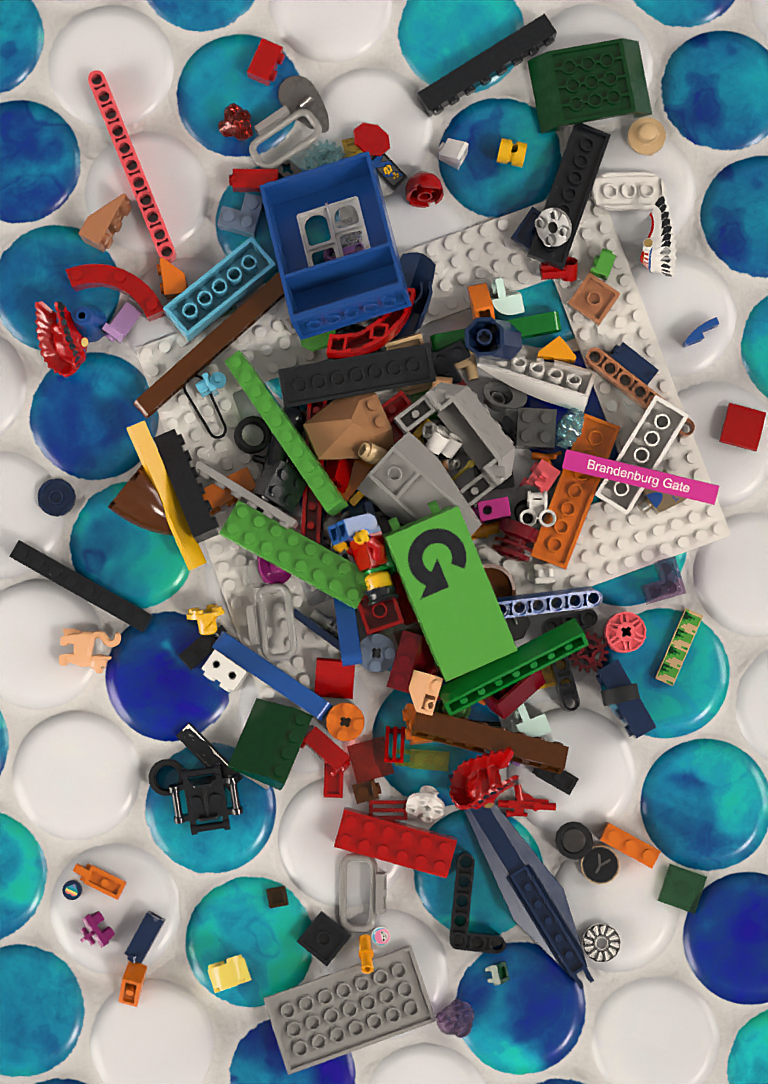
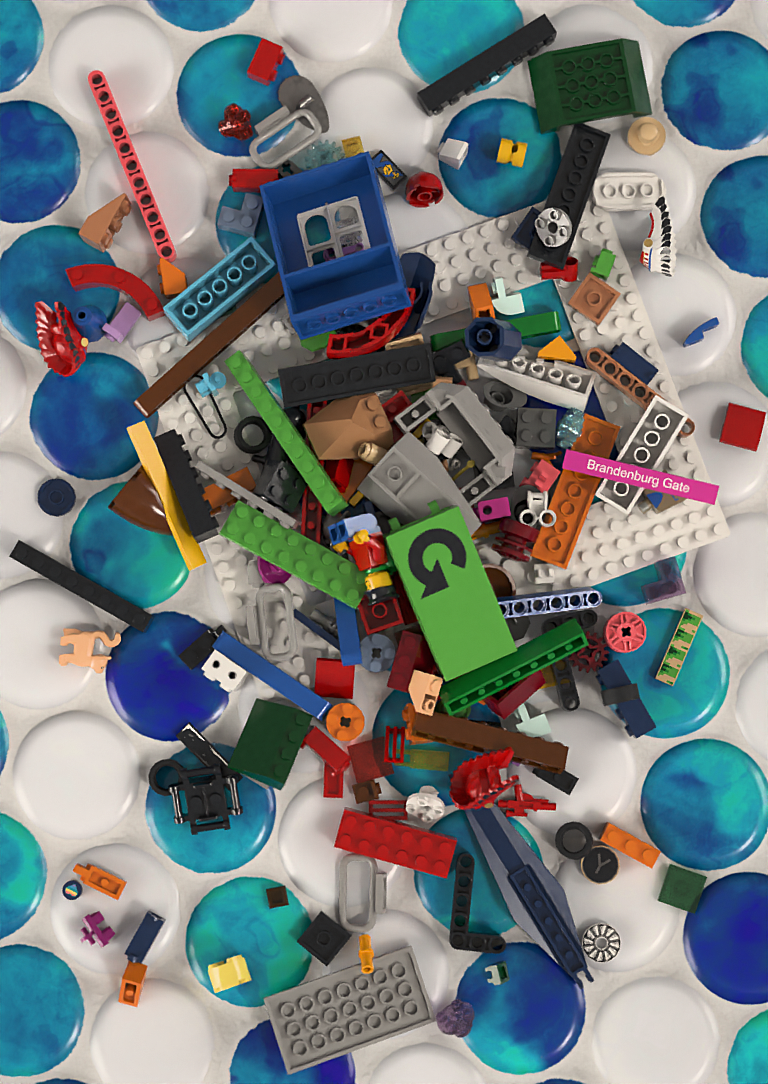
yellow plate [186,604,225,635] -> none
red piece [353,122,390,157] -> none
tile [371,926,391,946] -> none

